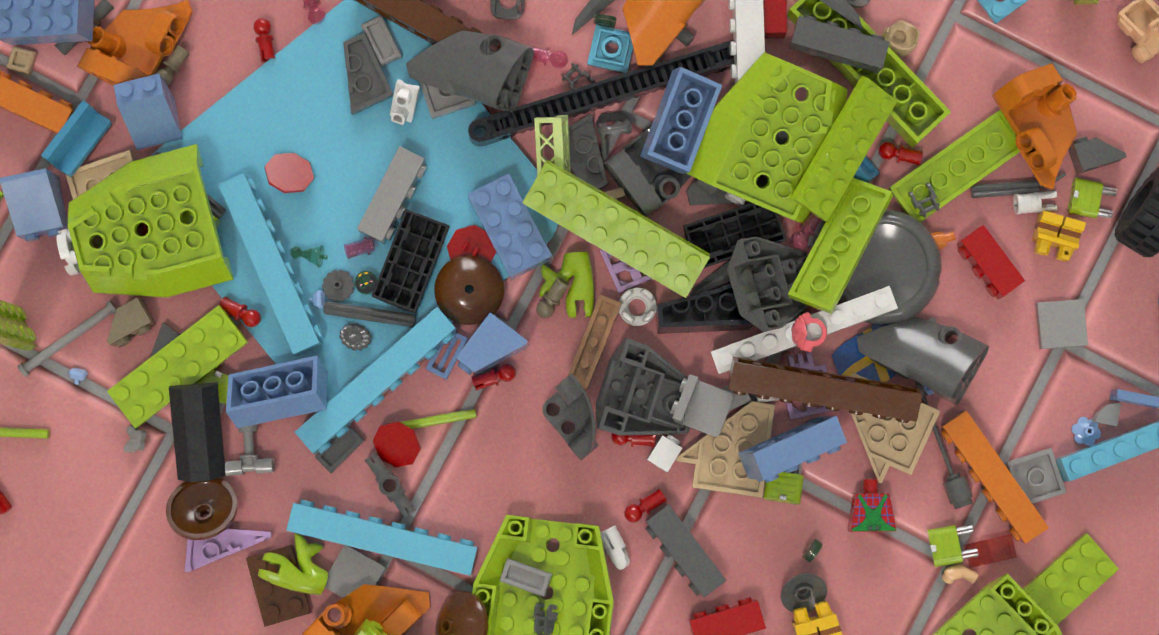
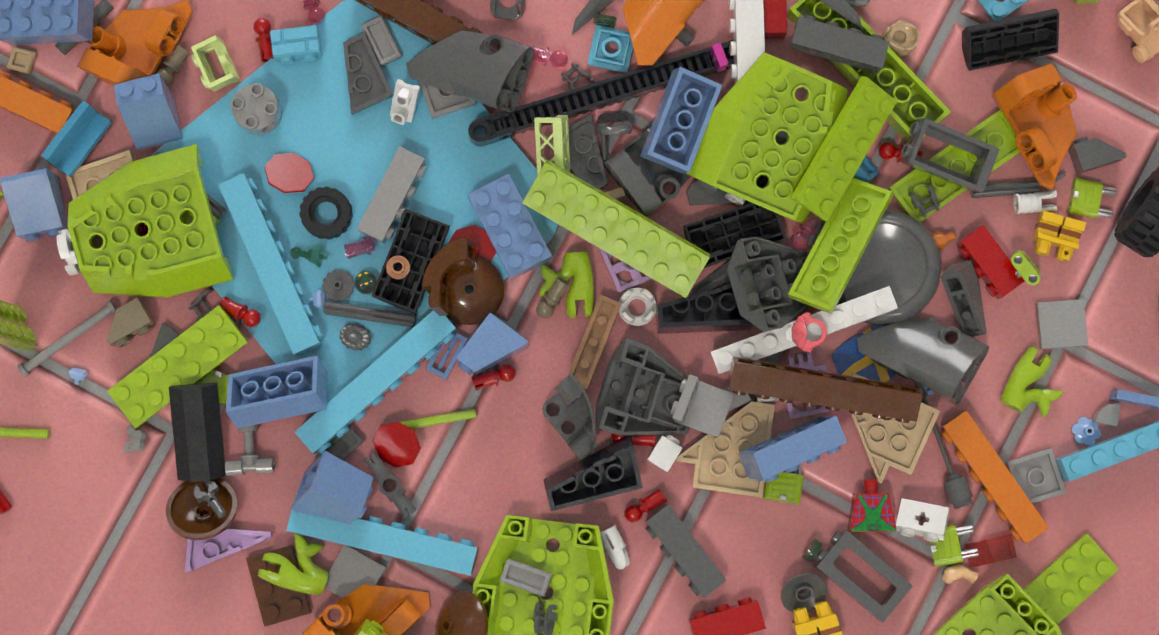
none -> dark grey piece [188,288,216,321]
none -> yellowish green window [191,35,241,92]
none -> dark grey bar [194,481,226,518]
none -> light grey brick [231,83,282,135]
none -> medium azure brick [270,25,322,65]
none -> medium blue slope [291,451,374,524]
none -> black tyre [299,186,353,240]
none -> nougat plate [386,256,410,279]
none -> reddish brown arch [422,237,476,316]
none -> black wedge [543,435,643,511]
none -> dark pink tile [709,43,728,72]
none -> dark grey piece [814,530,913,622]
none -> white brick [896,498,949,542]
none -> dark grey piece [901,118,1000,193]
none -> dark grey slope [940,260,987,337]
none -> black piece [962,9,1059,71]
none -> lime piece [999,346,1064,417]
none -> lime piece [1011,250,1042,286]

